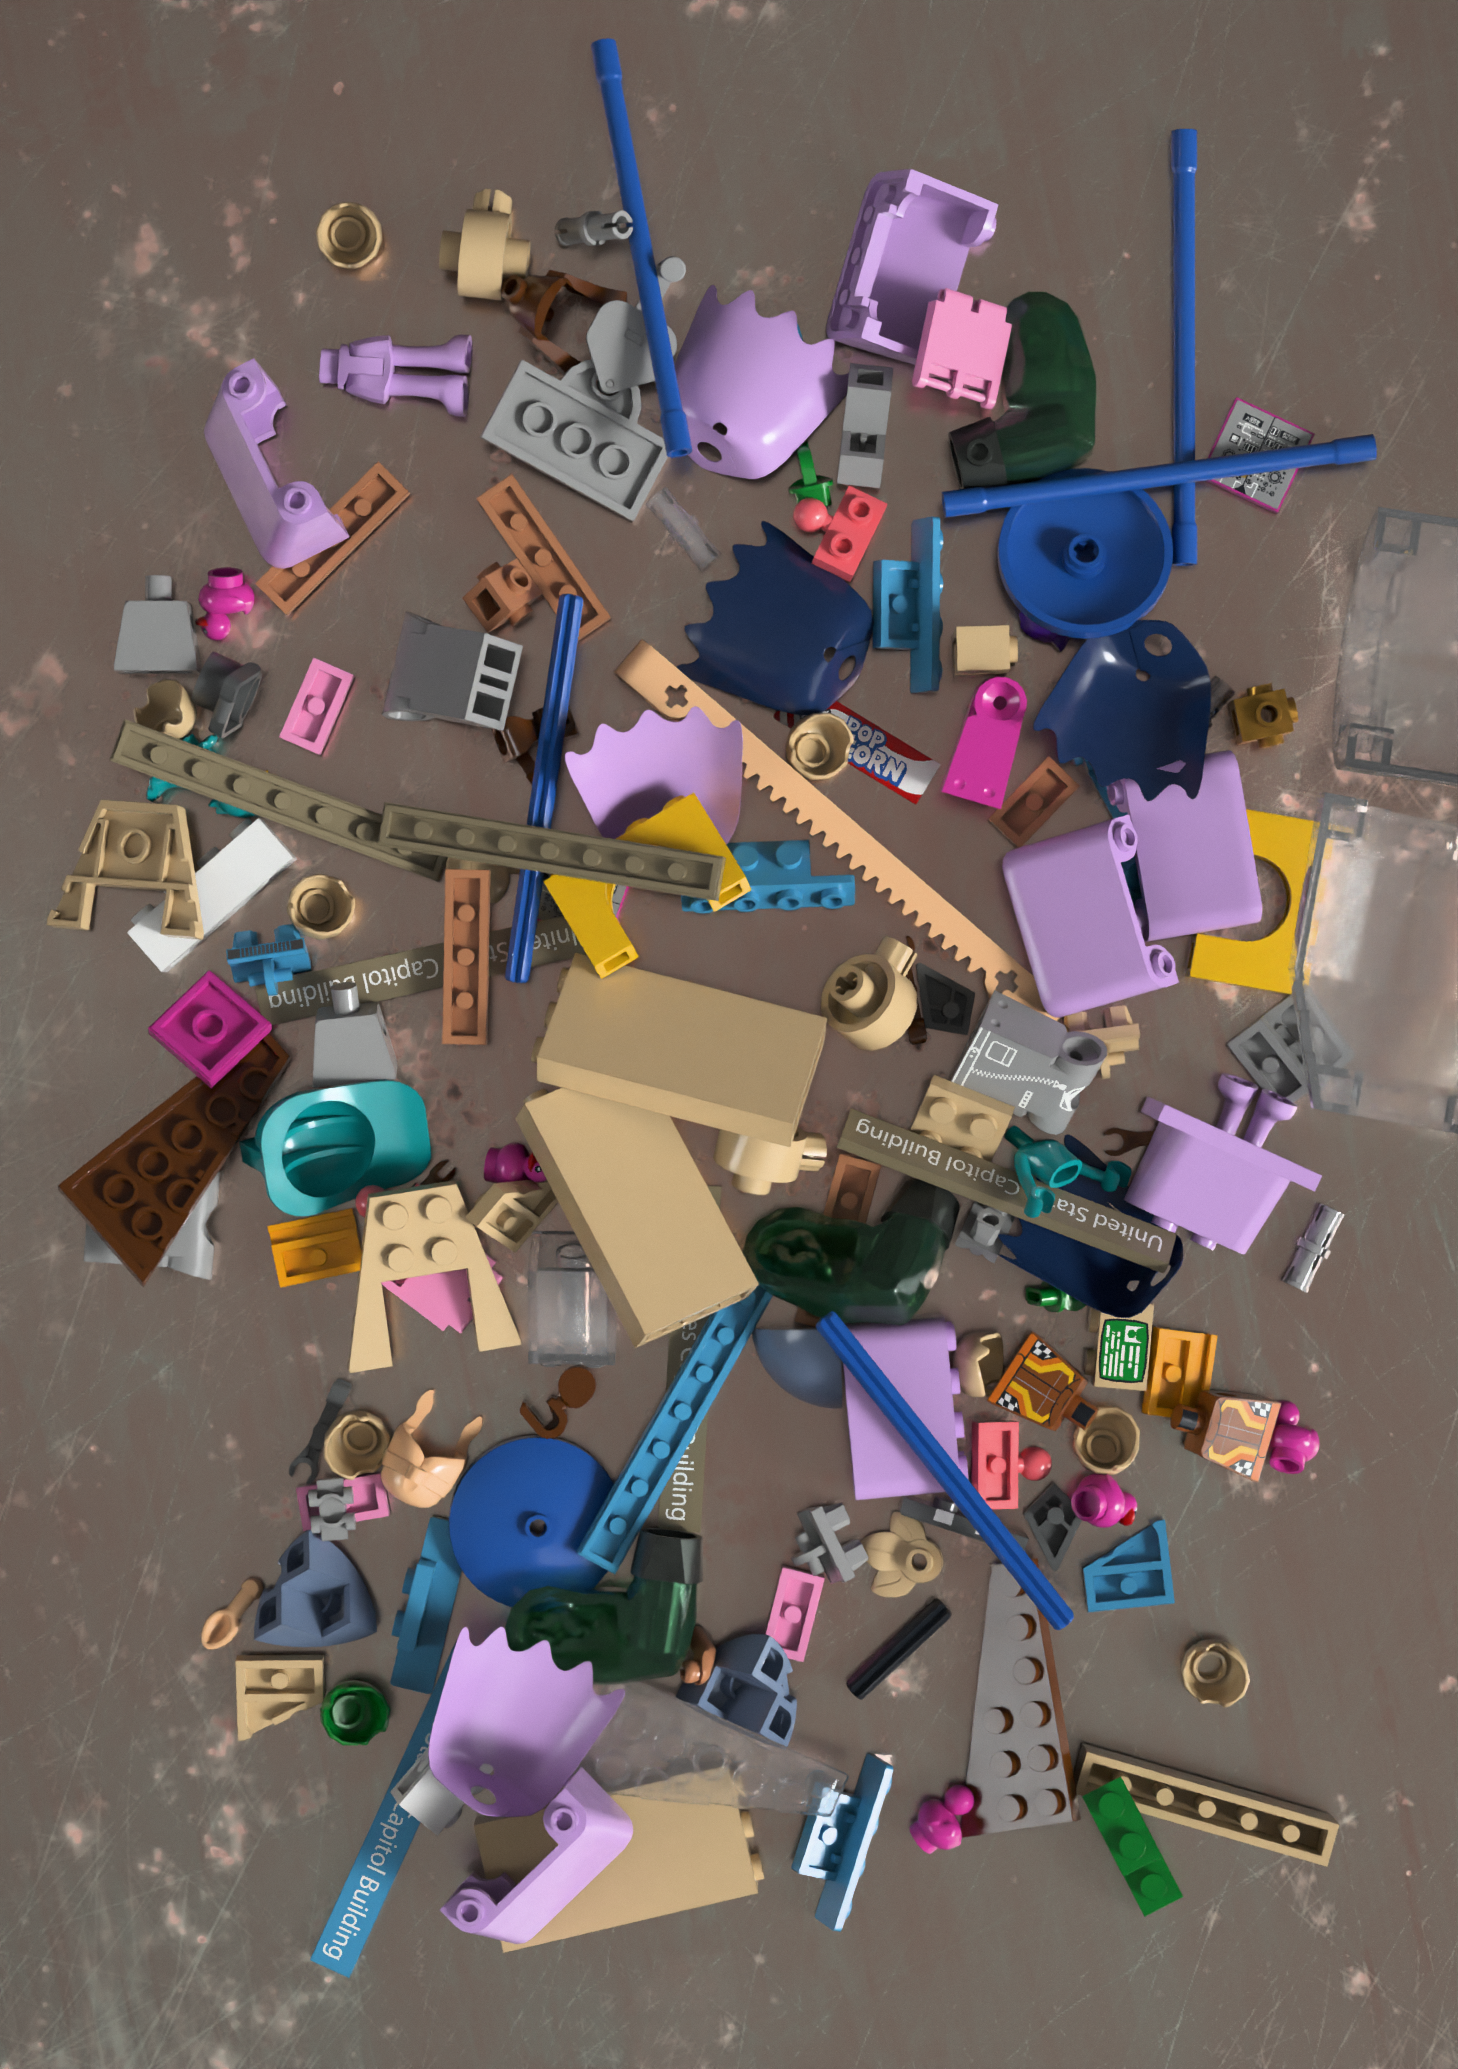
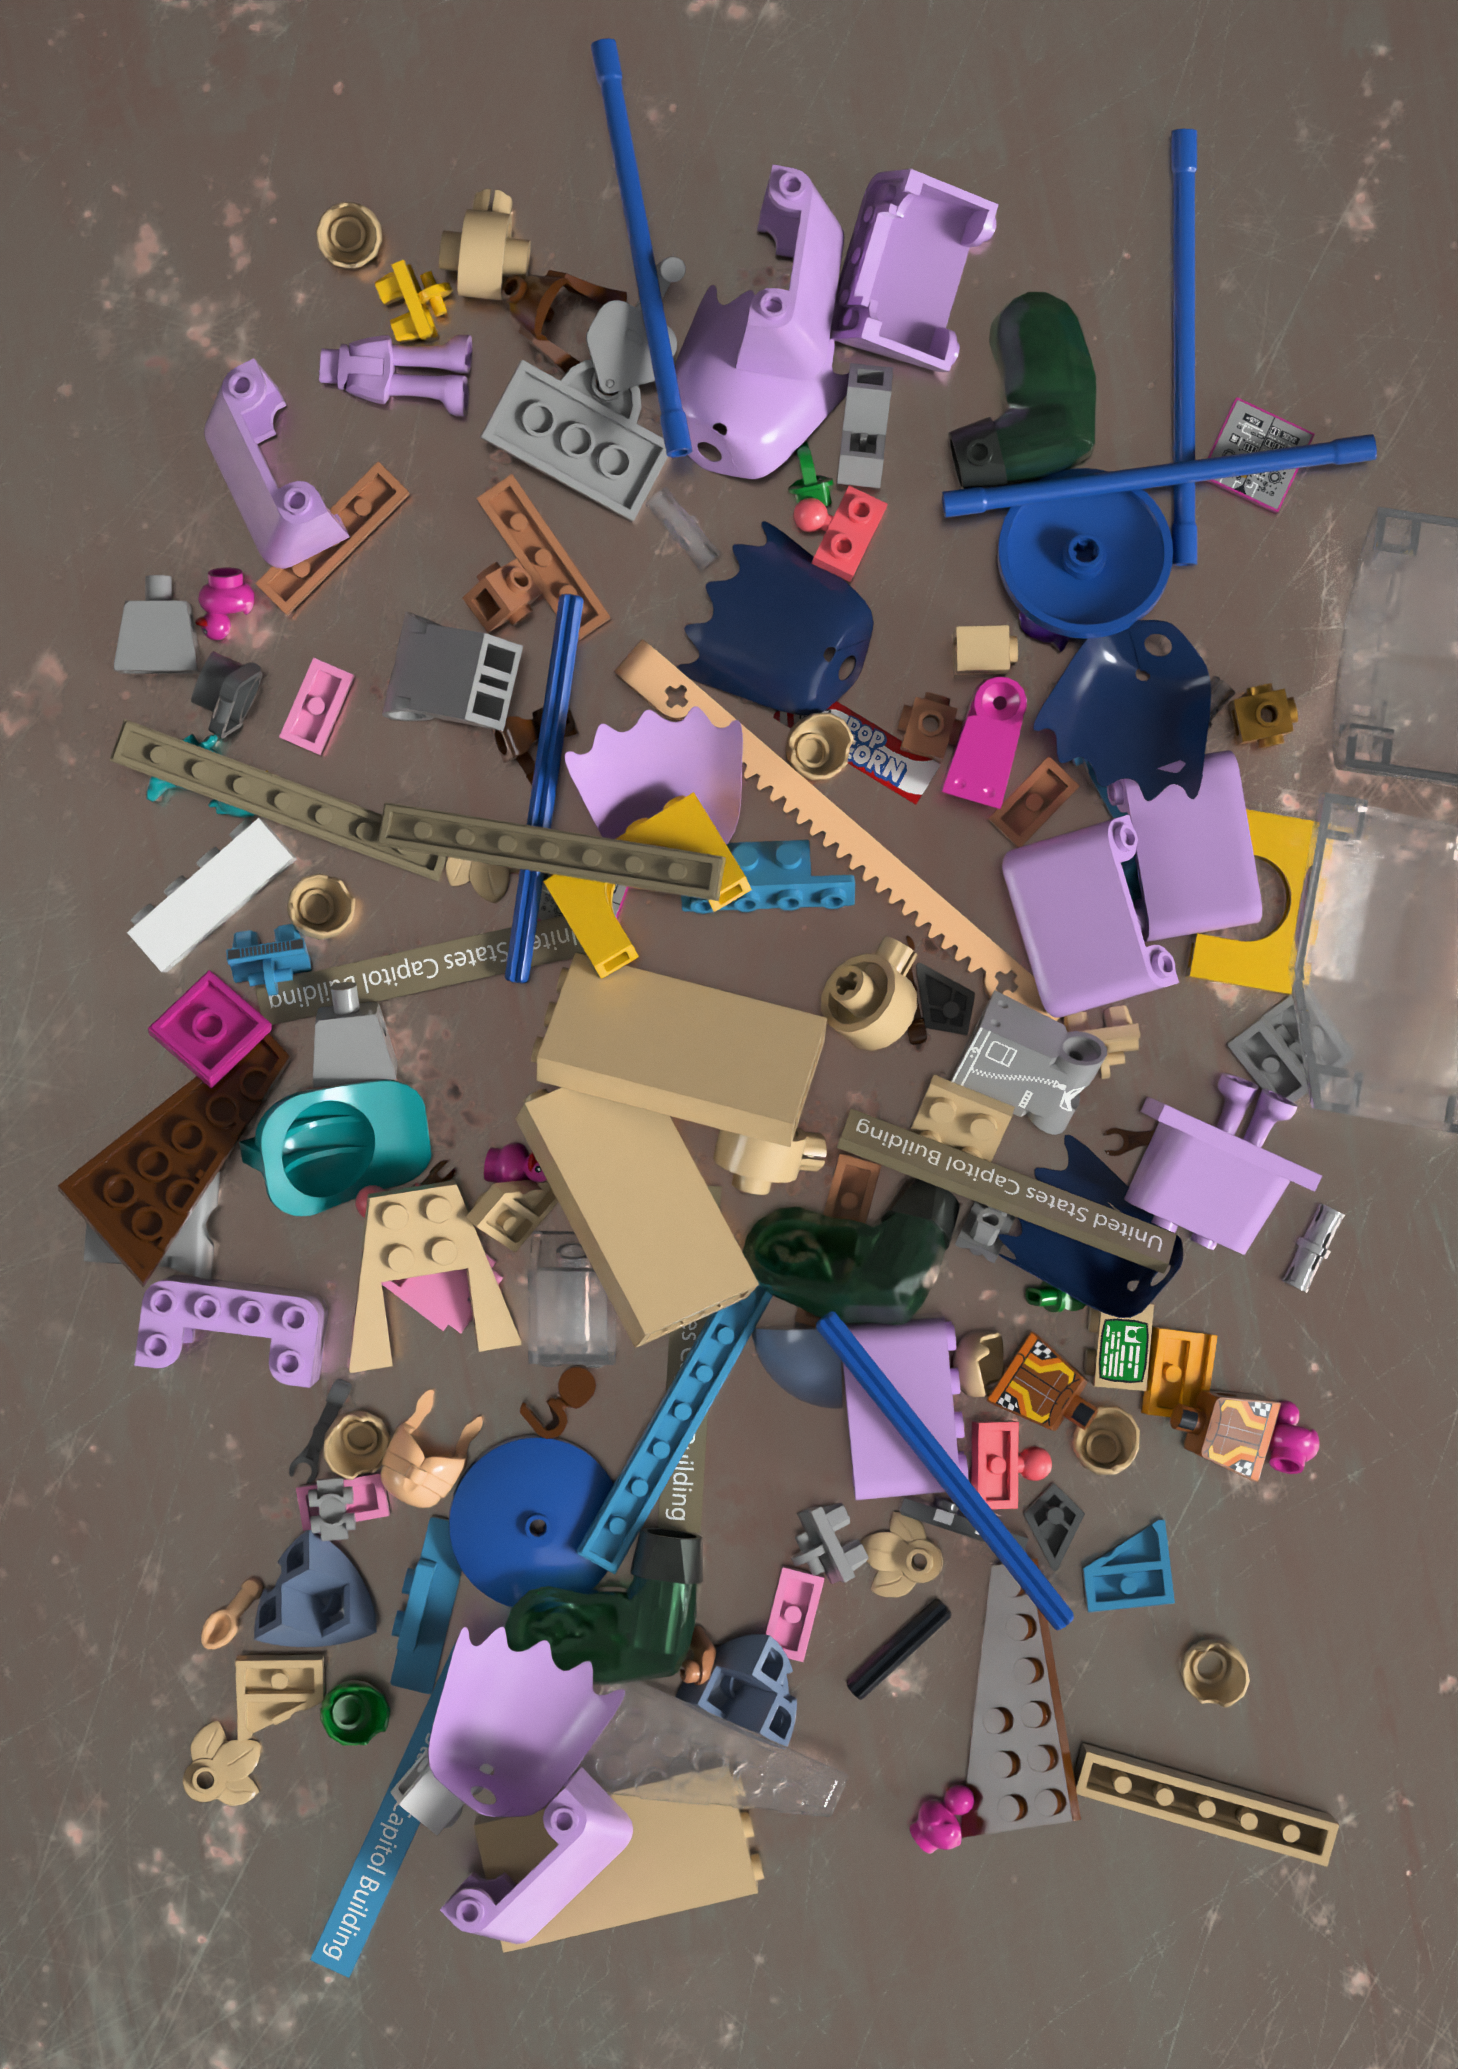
tan wing [46,800,204,940] -> none
tan hair [134,679,197,740] -> none
light orange plate [267,1208,362,1288] -> none
nougat plate [442,869,490,1045] -> none
light grey pin [555,210,633,246] -> none
dark azure bracket [791,1754,893,1932] -> none
dark azure bracket [873,516,944,694] -> none
bright pink plate [912,288,1012,410] -> none
teal piece [1005,1126,1132,1218] -> none
dark pink animal [1071,1474,1137,1528] -> none
green arch [1082,1776,1183,1917] -> none
none -> lavender windscreen [134,1275,328,1388]
none -> tan plate [182,1721,261,1806]
none -> yellow hips [375,260,453,343]
none -> lavender windscreen [735,164,844,380]
none -> nougat brick [897,692,963,762]

